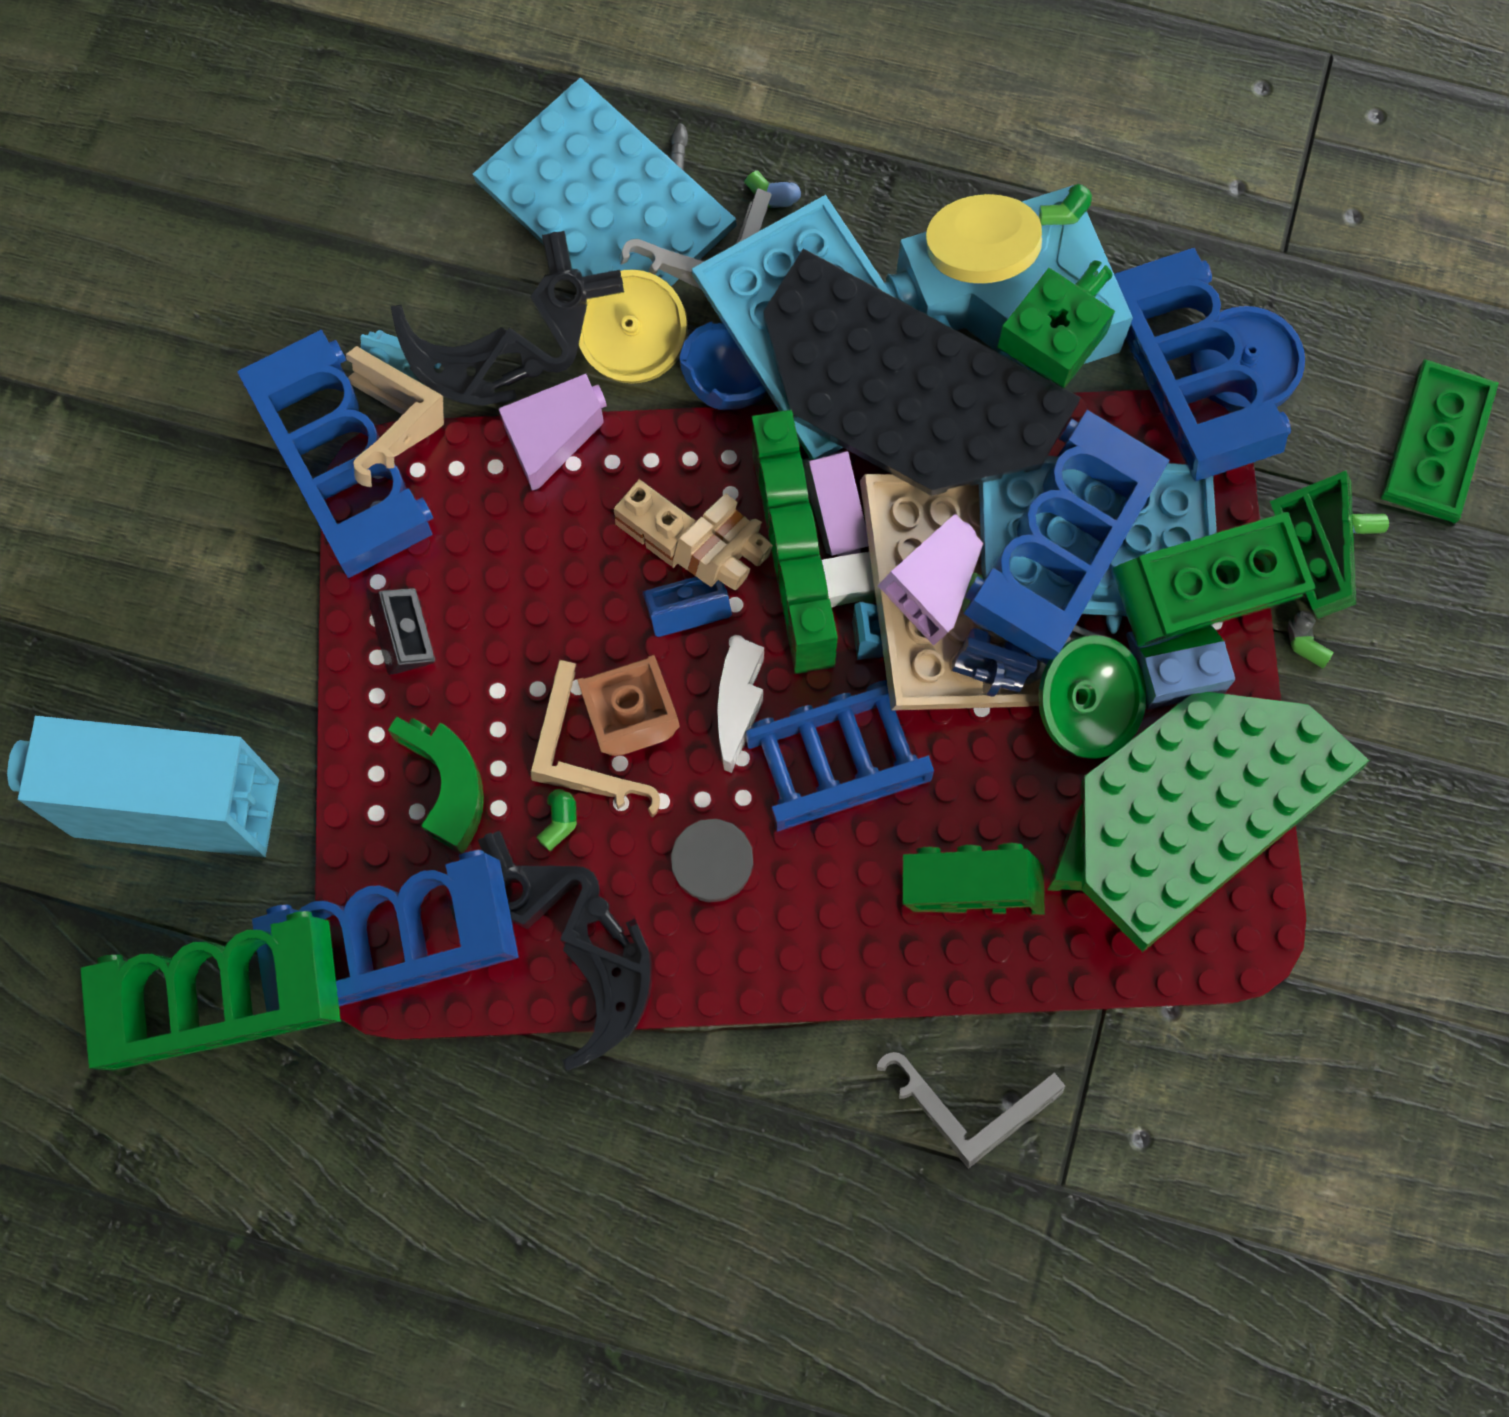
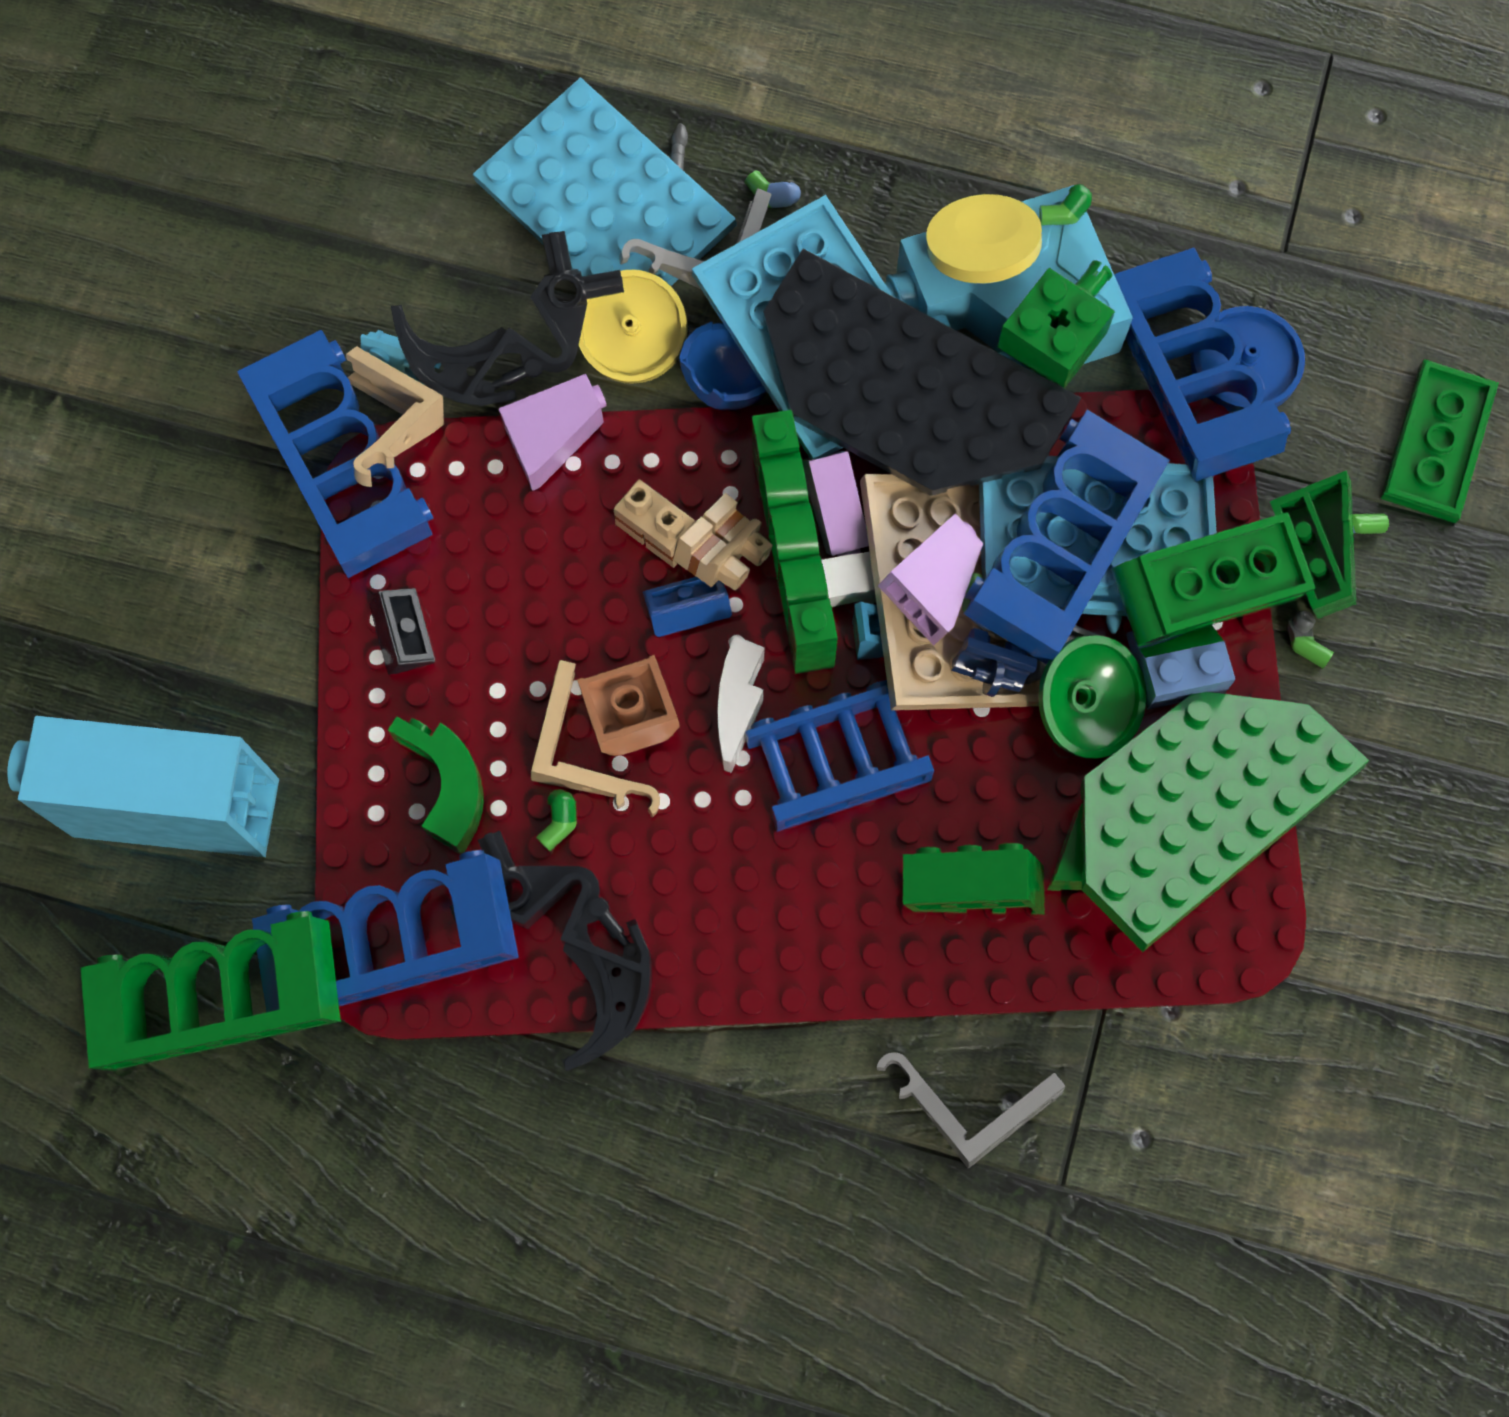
dark grey tile [671,819,753,902] -> none

